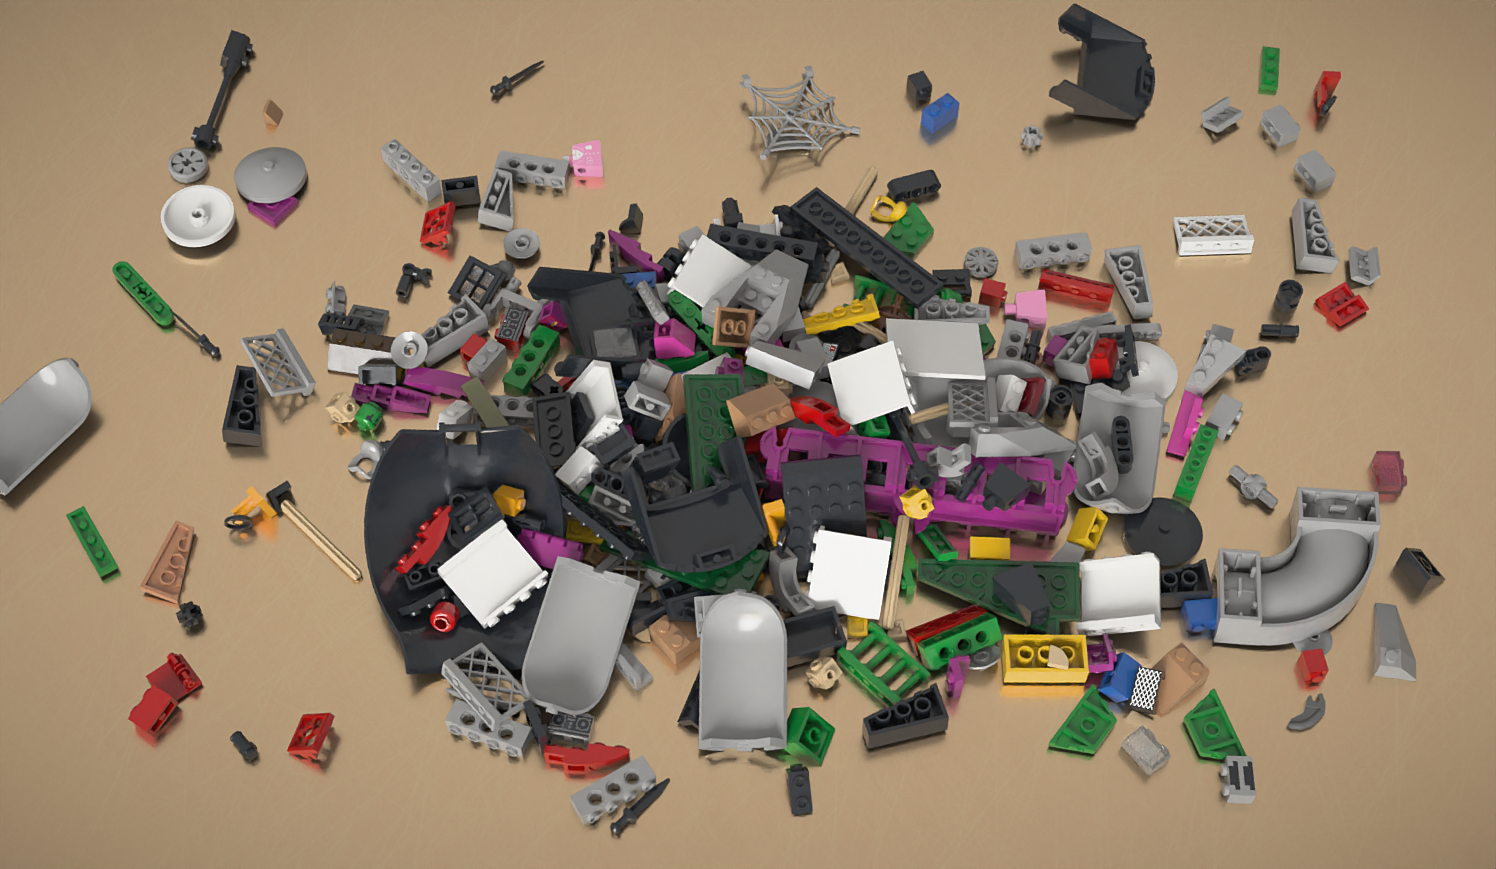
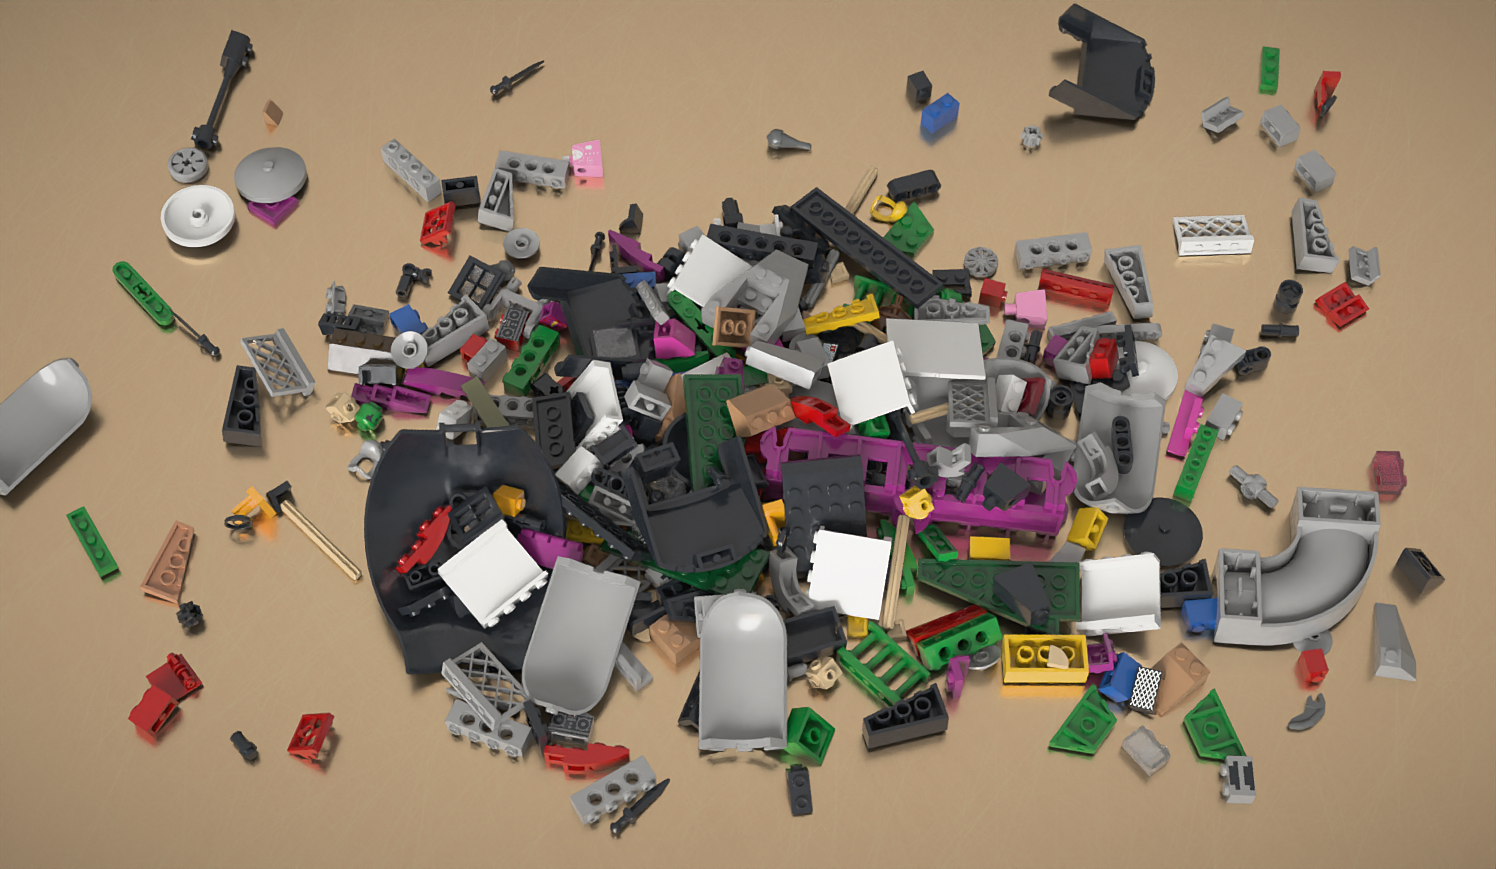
red head [430,602,459,632] -> none
light grey animal [740,66,860,160] -> none
none -> blue brick [389,304,428,350]
none -> light grey pin [787,662,807,682]

